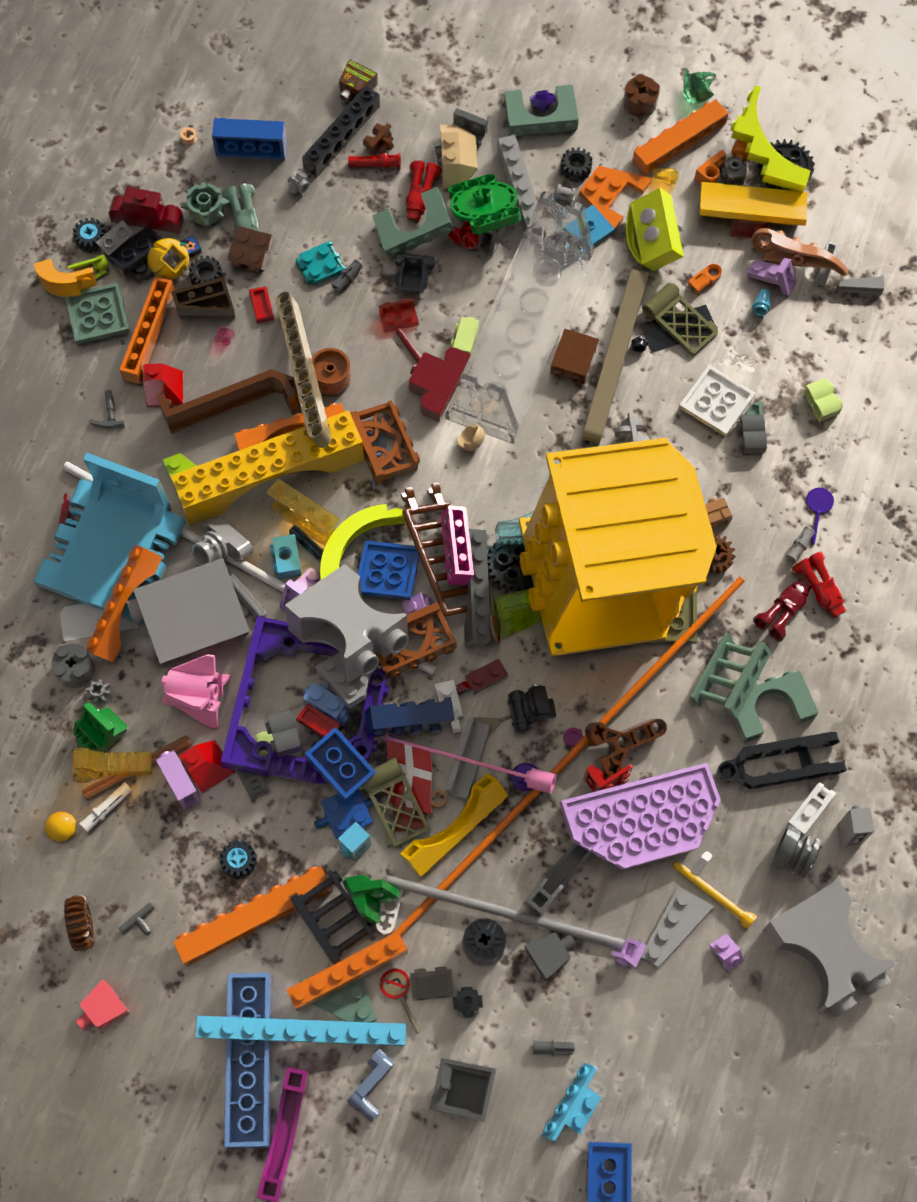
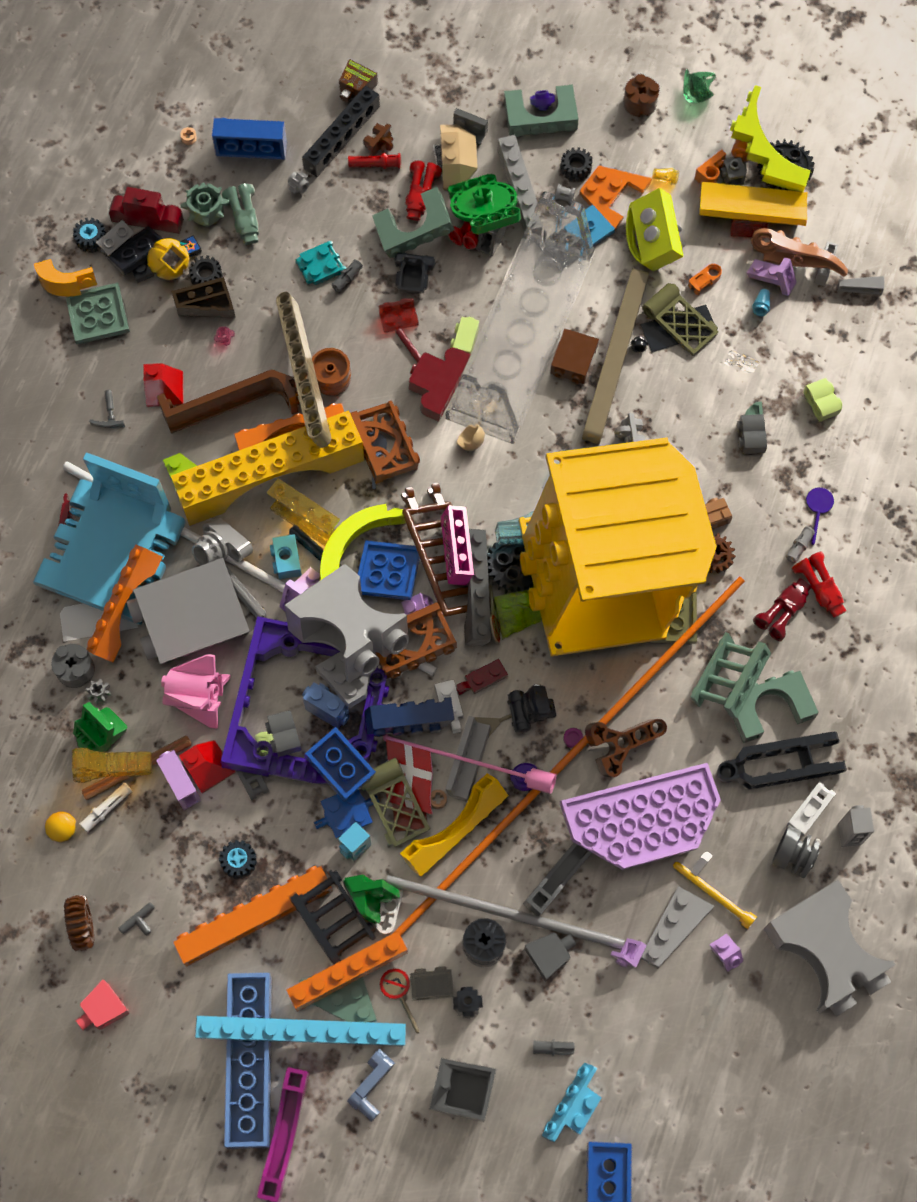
lime plant [67,255,109,291] -> none
orange brick [120,276,175,384] -> none
reddish brown plate [227,226,273,272] -> none
red tile [249,286,274,324] -> none
red tile [296,703,340,738] -> none
red bracket [583,764,633,792] -> none
orange brick [632,99,729,175] -> none
white plate [679,365,755,437] -> none

